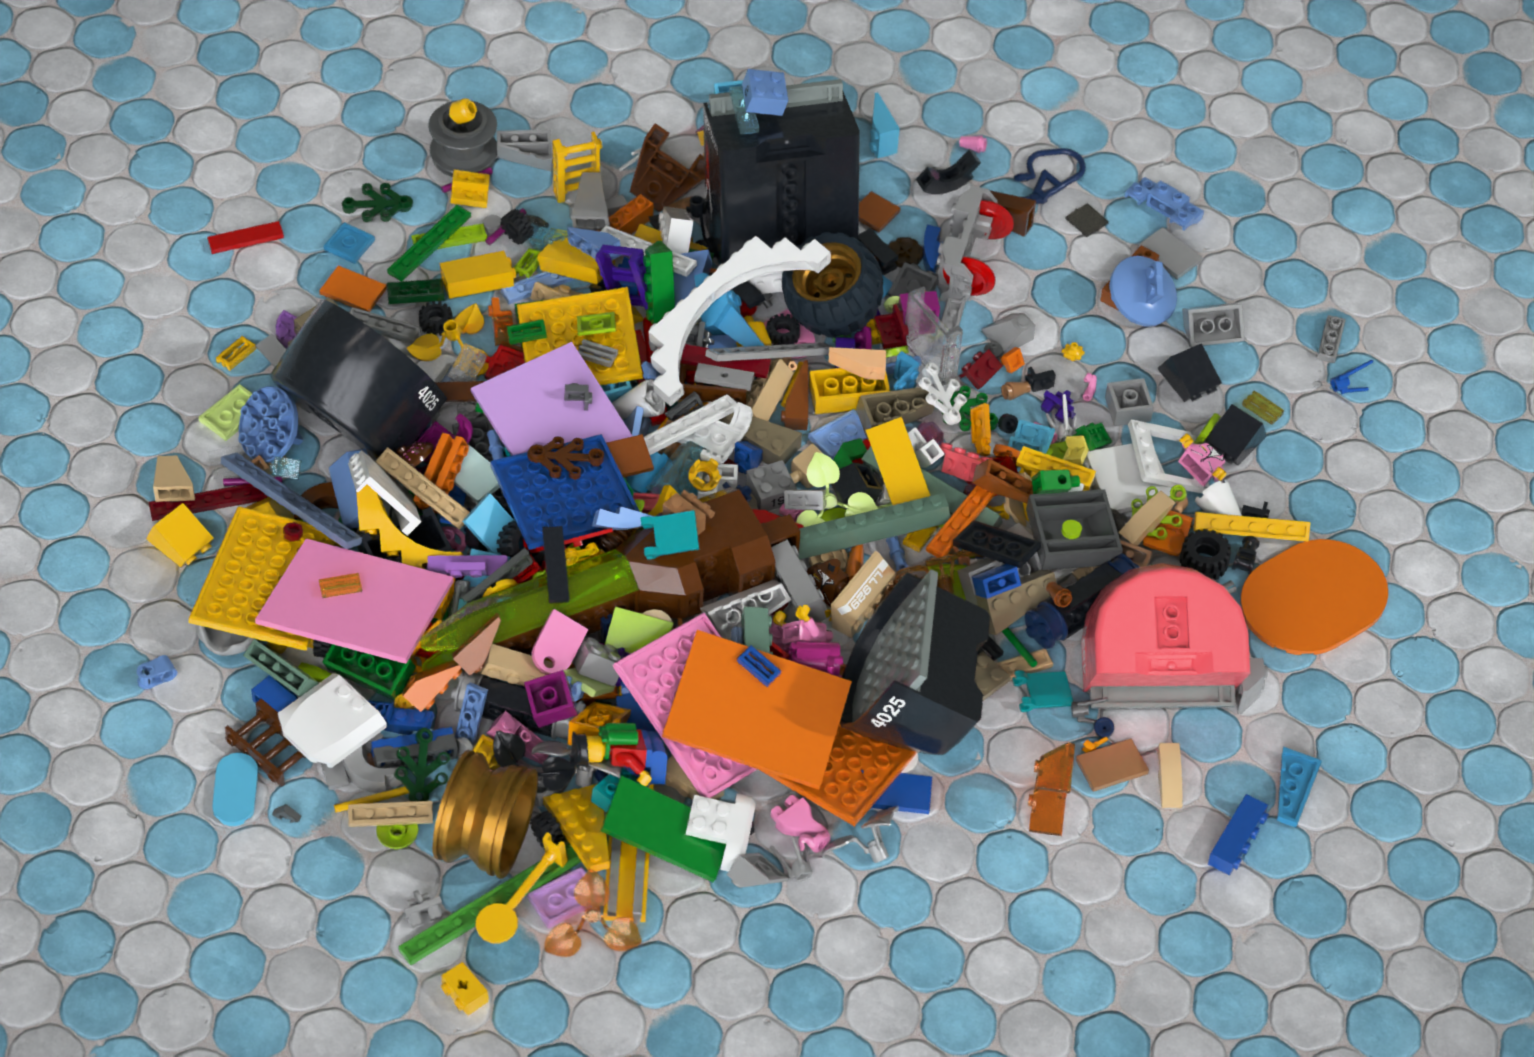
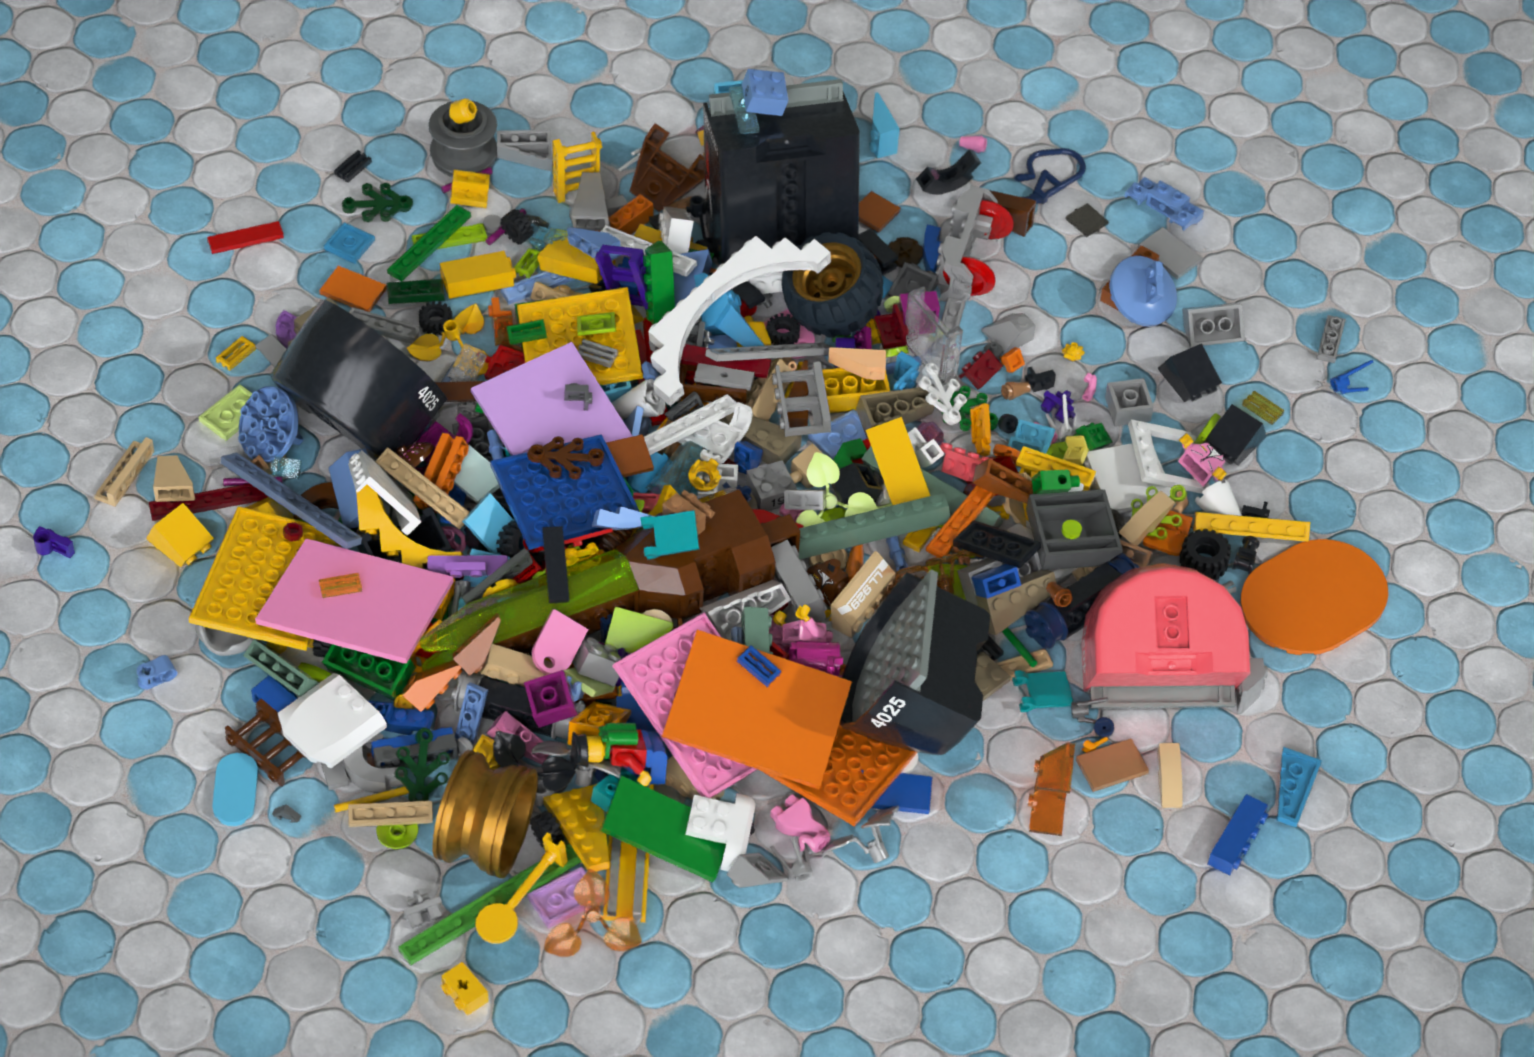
none -> dark purple plate [33,526,75,559]
none -> tan fence [94,437,154,507]
none -> black tile [334,150,372,183]
none -> light grey window [772,361,831,437]

